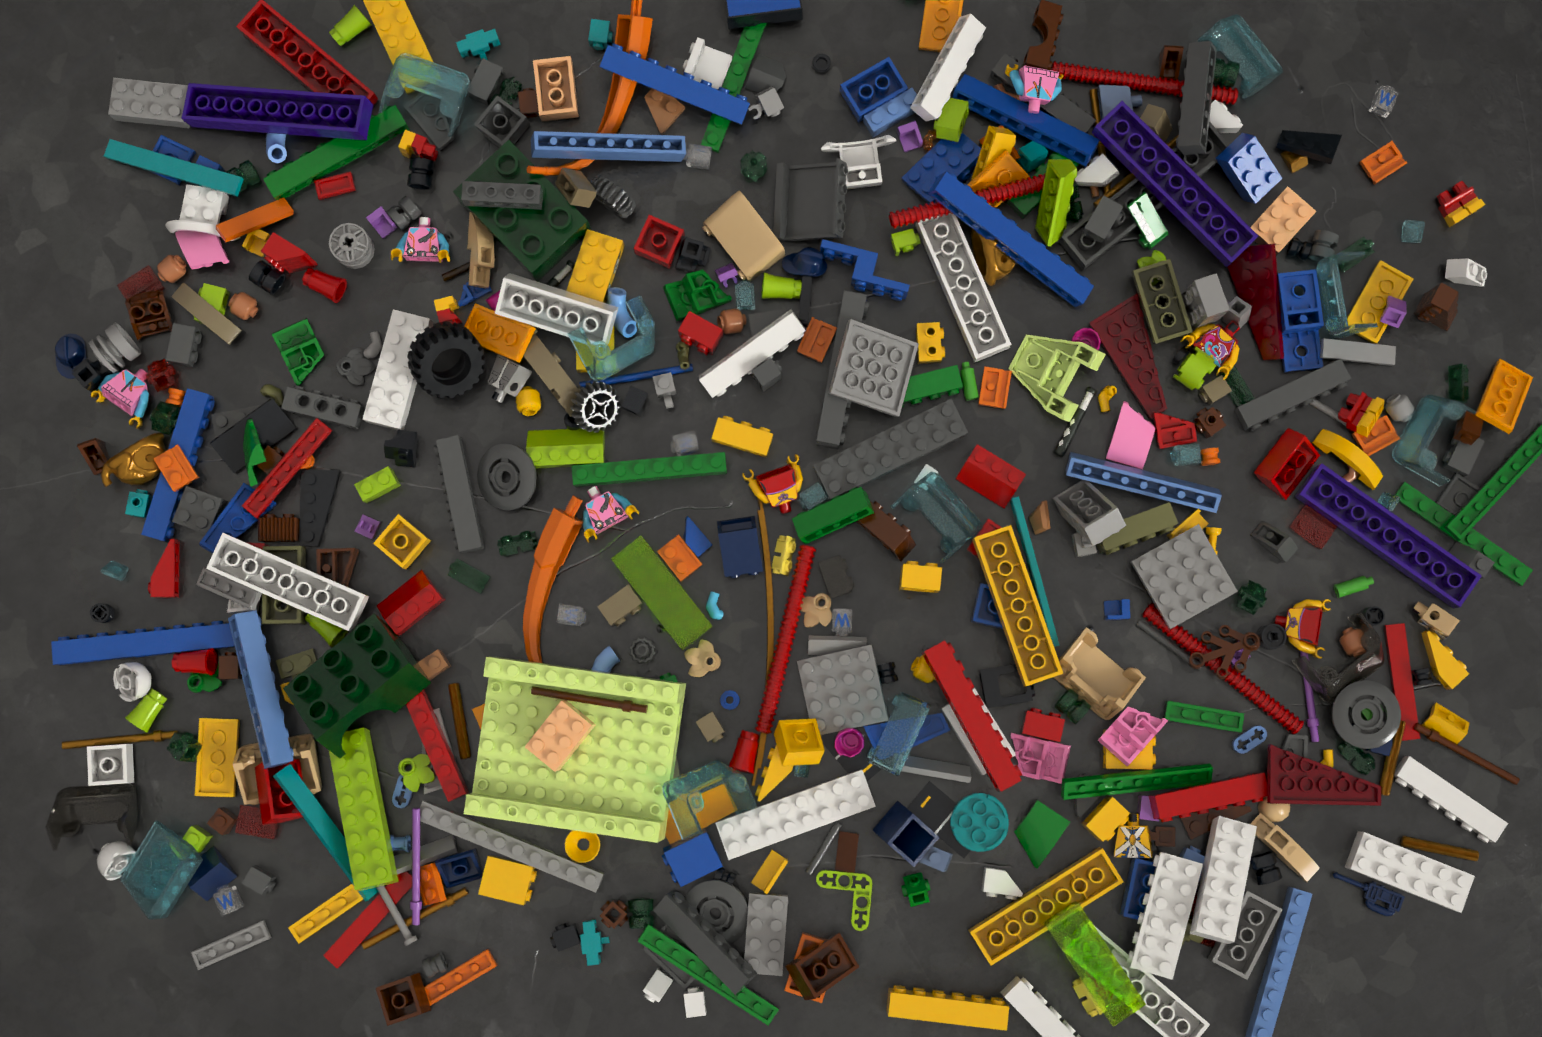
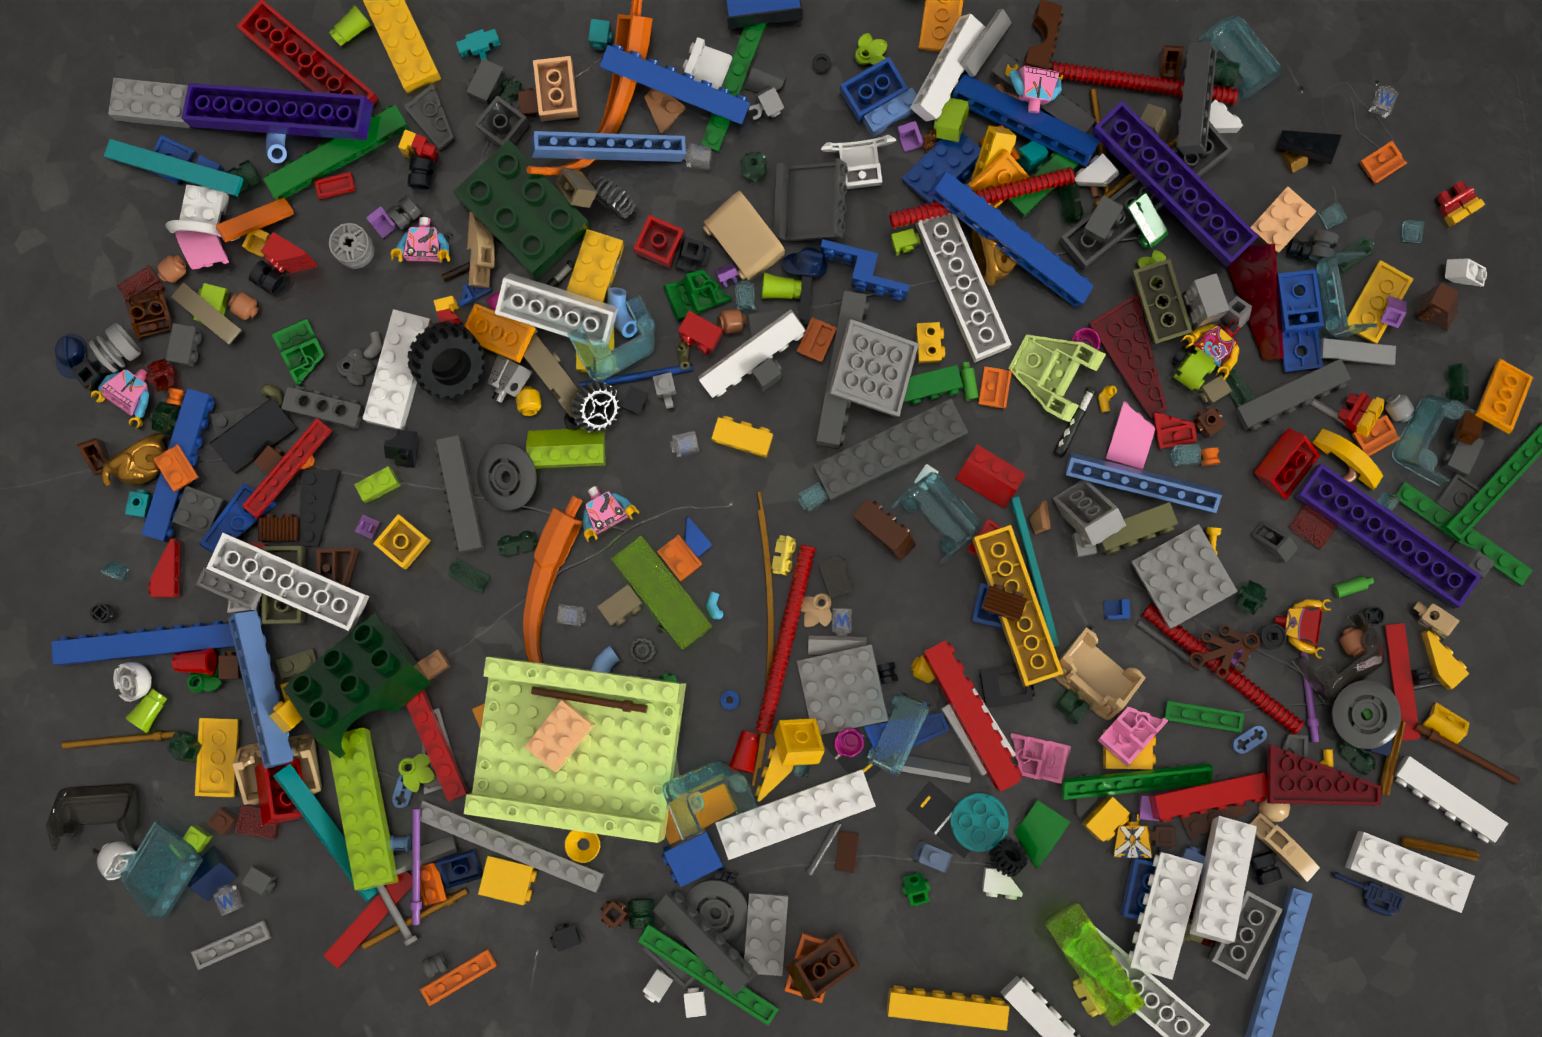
white brick [87,744,134,786] -> none
green slope [243,418,266,486] -> none
yellow plate [288,884,364,944] -> none
red plant [302,268,347,303] -> none
lime plant [305,613,348,648] -> none
red slope [376,570,446,636] -> none
reddish brown brick [376,972,431,1026] -> none
clear light blue windscreen [378,53,470,137] -> none
pearl gold axle [448,683,471,759] -> none
dark grey brick [461,181,543,210] -> none
green brick [572,452,727,487] -> none
teal piece [580,919,610,966] -> none
tan plate [684,639,721,677] -> none
dark tan brick [696,712,725,743] -> none
dark blue slope [717,516,763,578] -> none
torso [743,454,803,513] -> none
yellow panel [751,850,788,894] -> none
green brick [792,487,874,544] -> none
lime beam [816,870,872,931] -> none
dark blue slope [873,801,940,867] -> none
yellow brick [899,561,942,593] -> none
yellow brick [968,847,1124,966] -> none
red brick [1020,708,1065,742] -> none
lime slope [1035,159,1077,246] -> none
sand blue torso [1097,85,1142,120] -> none
yellow panel [1166,509,1209,540] -> none
brick [1215,133,1282,204] -> none
none -> yellow brick [269,699,302,733]
none -> lime plate [855,33,888,65]
none -> light grey tile [961,9,1012,77]
none -> reddish brown brick [981,584,1027,622]
none -> black tyre [990,839,1028,877]
none -> clear light blue slope [1319,202,1347,230]

